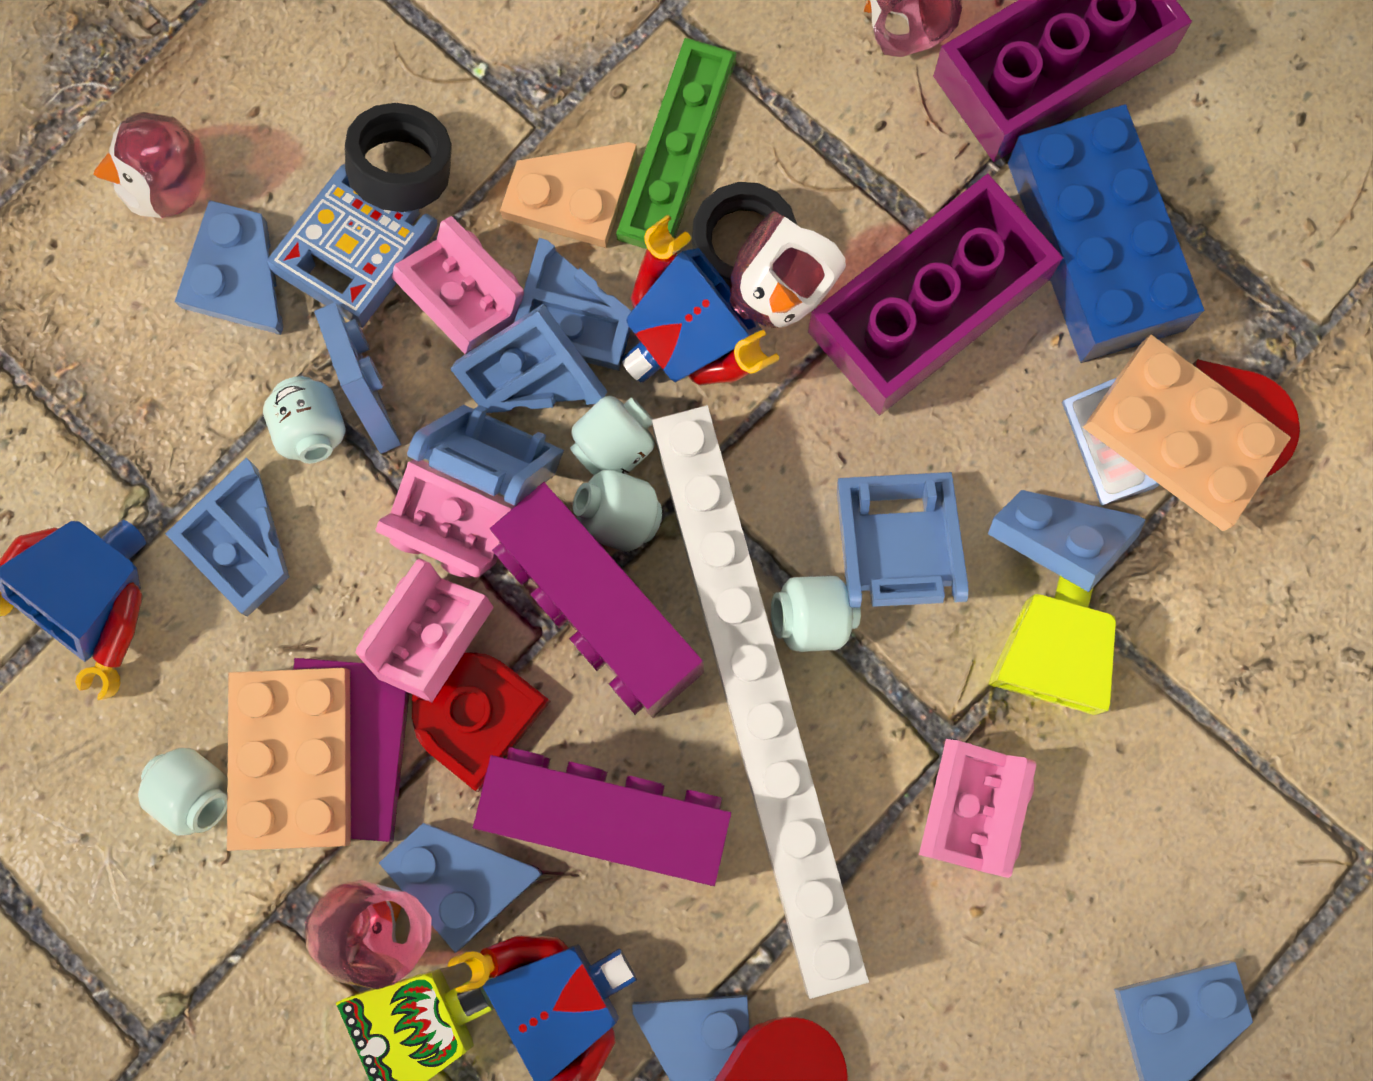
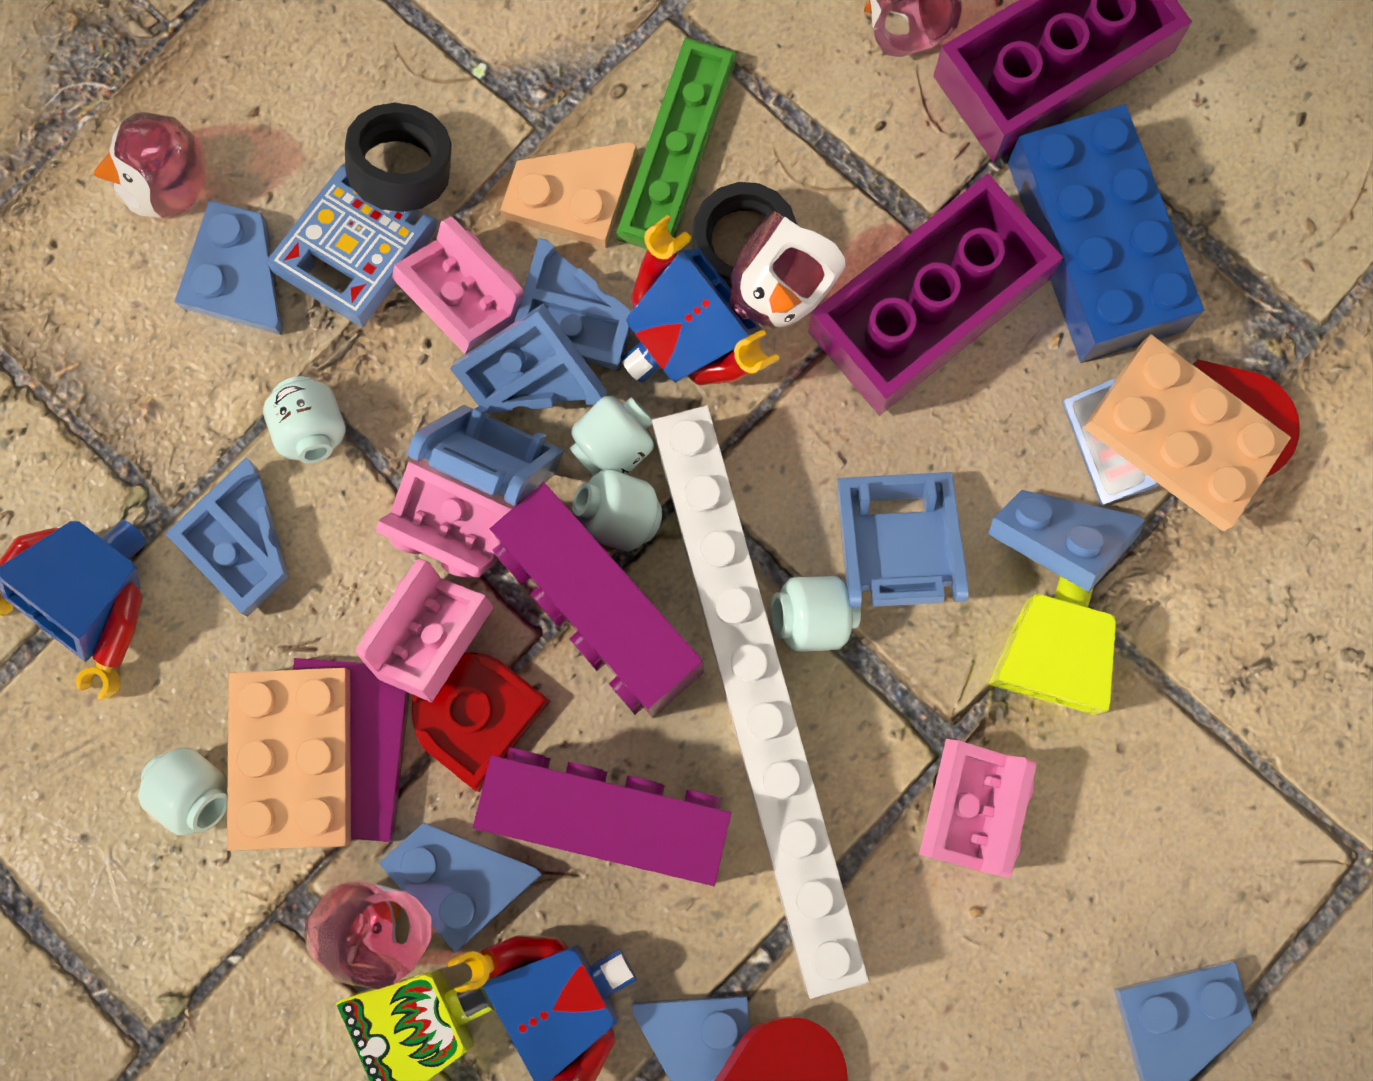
medium blue wing [314,302,401,454] -> none

